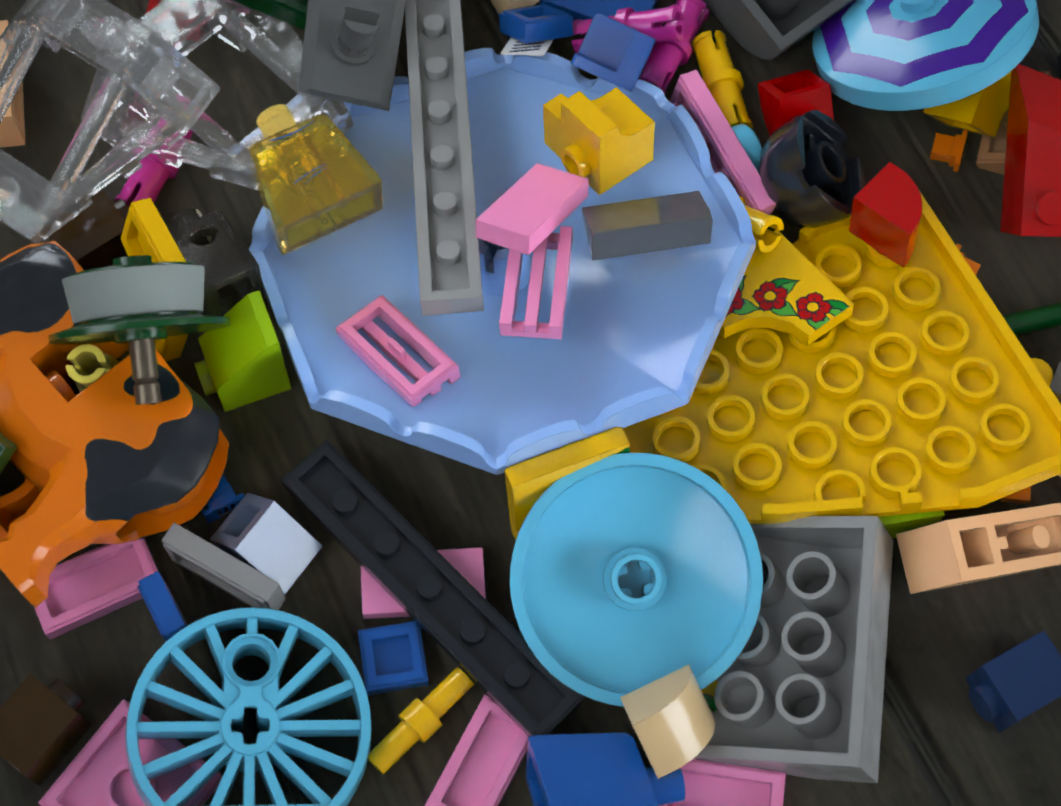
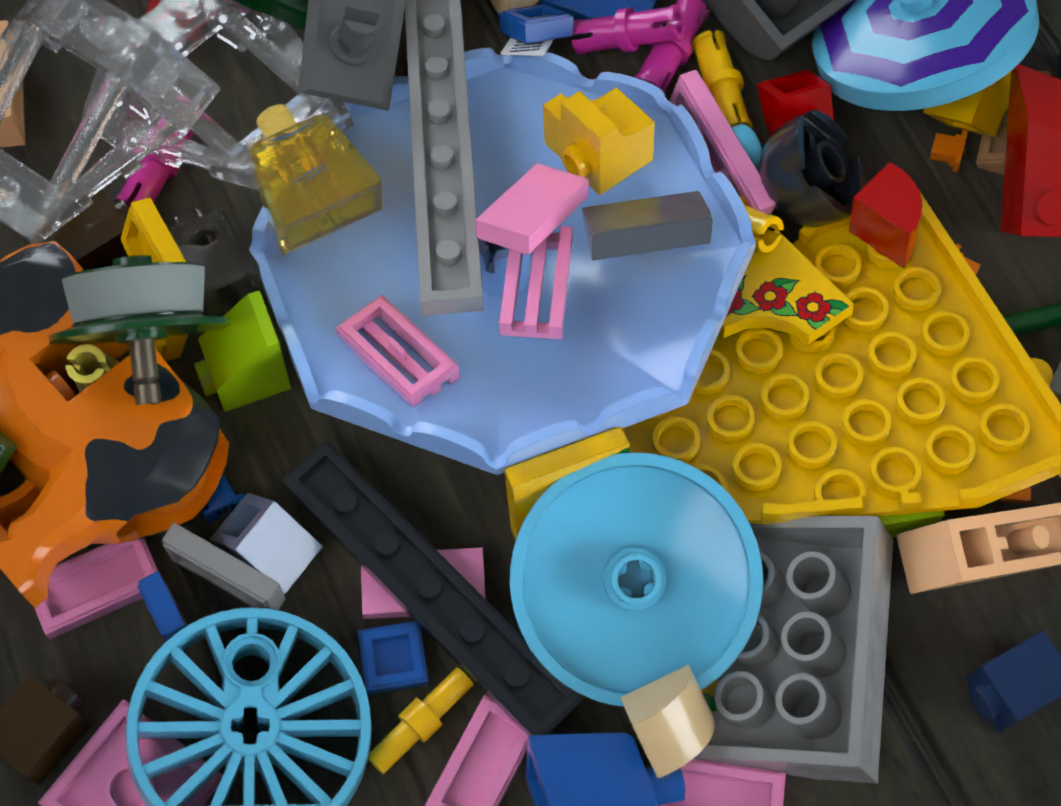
blue panel [570,13,657,92] -> none

